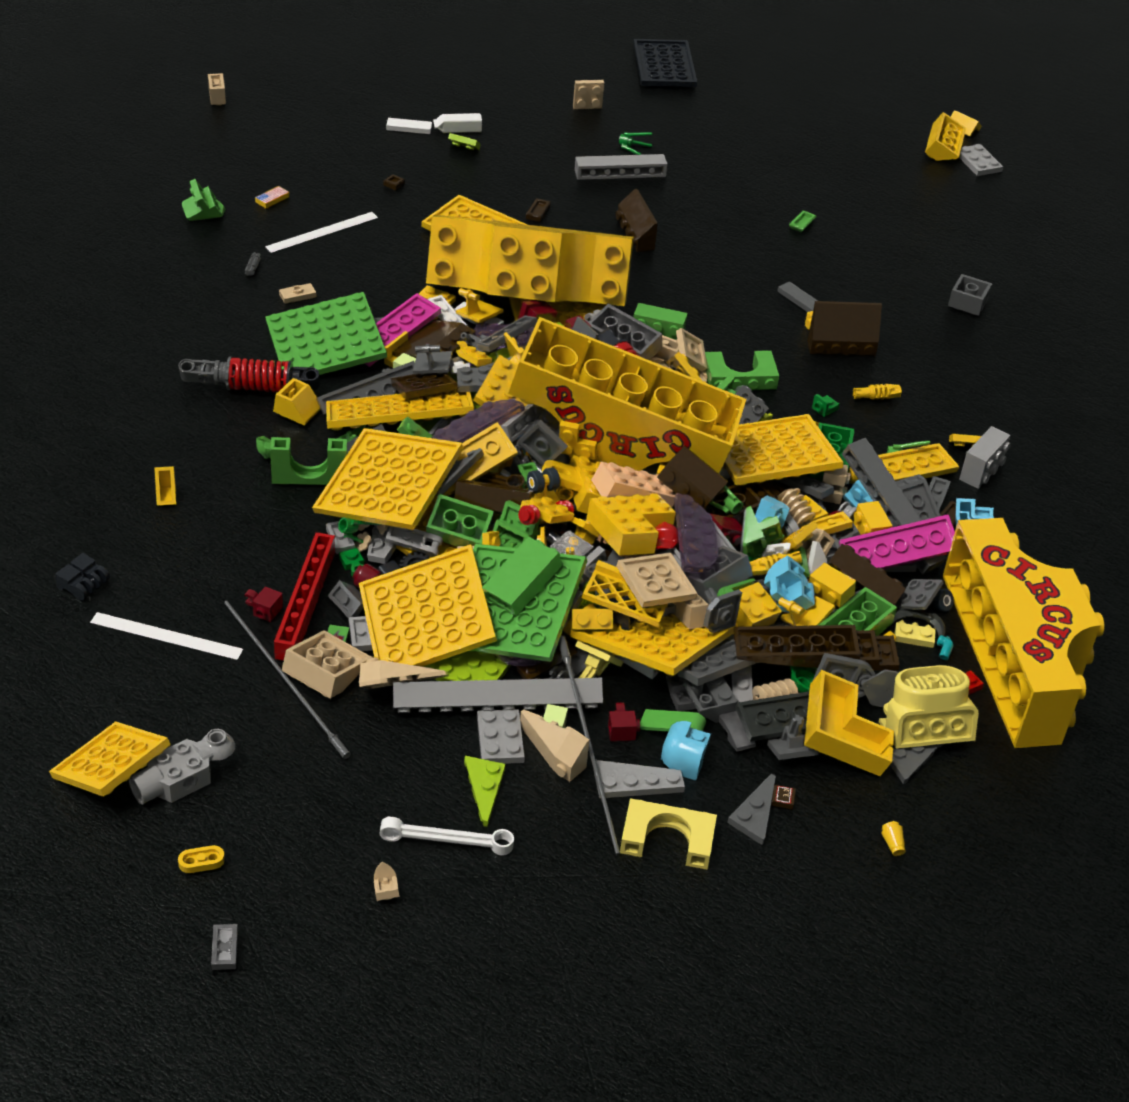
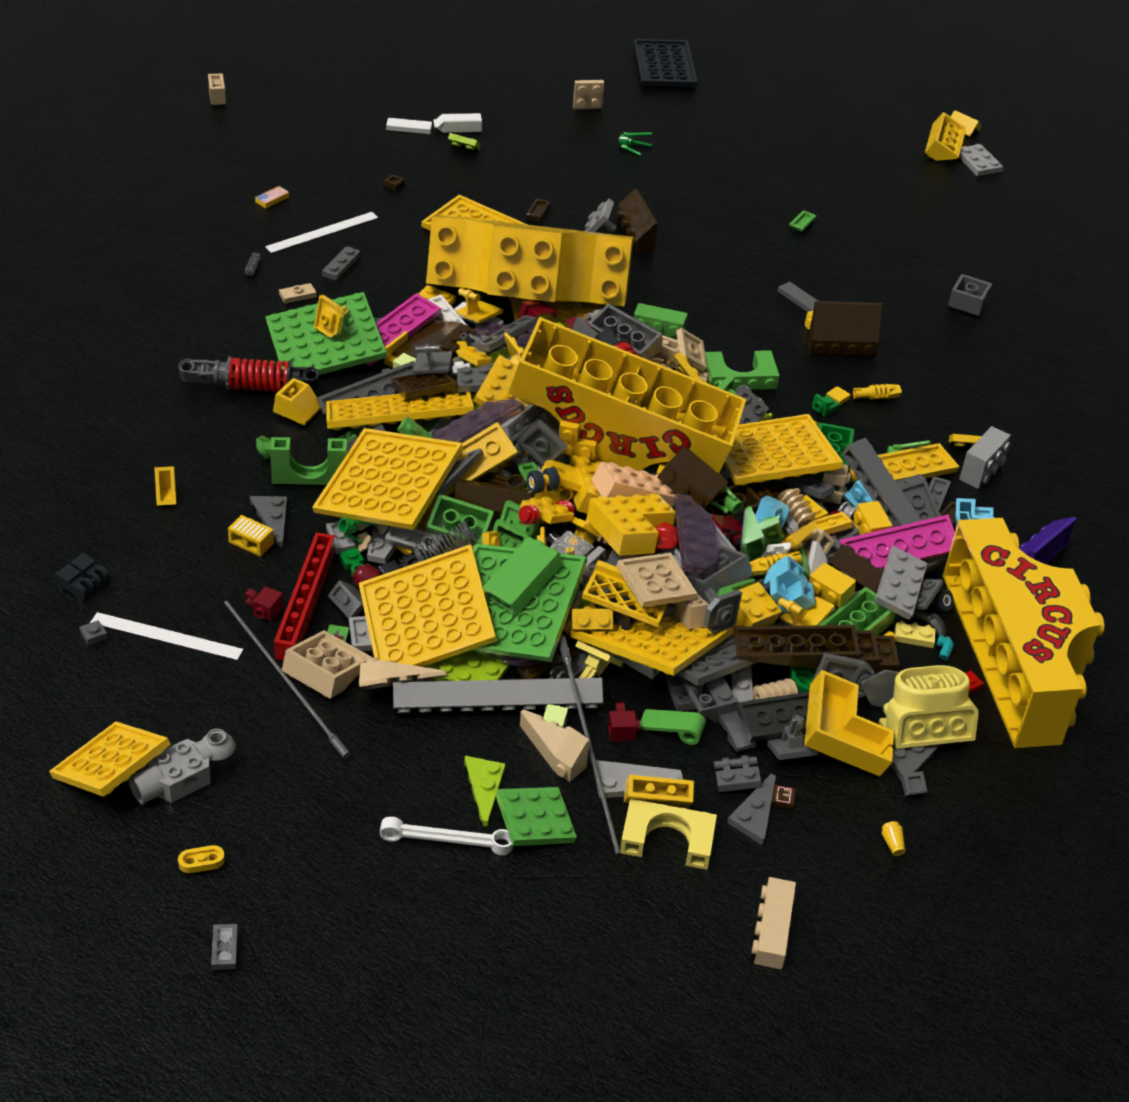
bright green piece [182,179,226,221] -> none
tan plate [374,862,400,901] -> none
light grey plate [477,709,524,764] -> none
light grey brick [575,154,667,180] -> none
medium azure brick [661,721,711,780] -> none
none -> dark grey plate [79,620,107,645]
none -> yellow brick [228,515,274,557]
none -> dark grey wing [250,496,287,547]
none -> yellow piece [314,295,349,338]
none -> dark grey plate [322,246,360,281]
none -> dark grey piece [413,521,476,562]
none -> bright green plate [496,787,577,846]
none -> light grey plate [585,199,617,234]
none -> yellow brick [624,775,694,808]
none -> dark grey plate [714,755,761,792]
none -> tan brick [752,877,796,969]
none -> yellow tile [826,386,851,406]
none -> light grey plate [874,546,927,620]
none -> dark grey tile [901,771,927,796]
none -> dark purple slope [1020,517,1077,564]

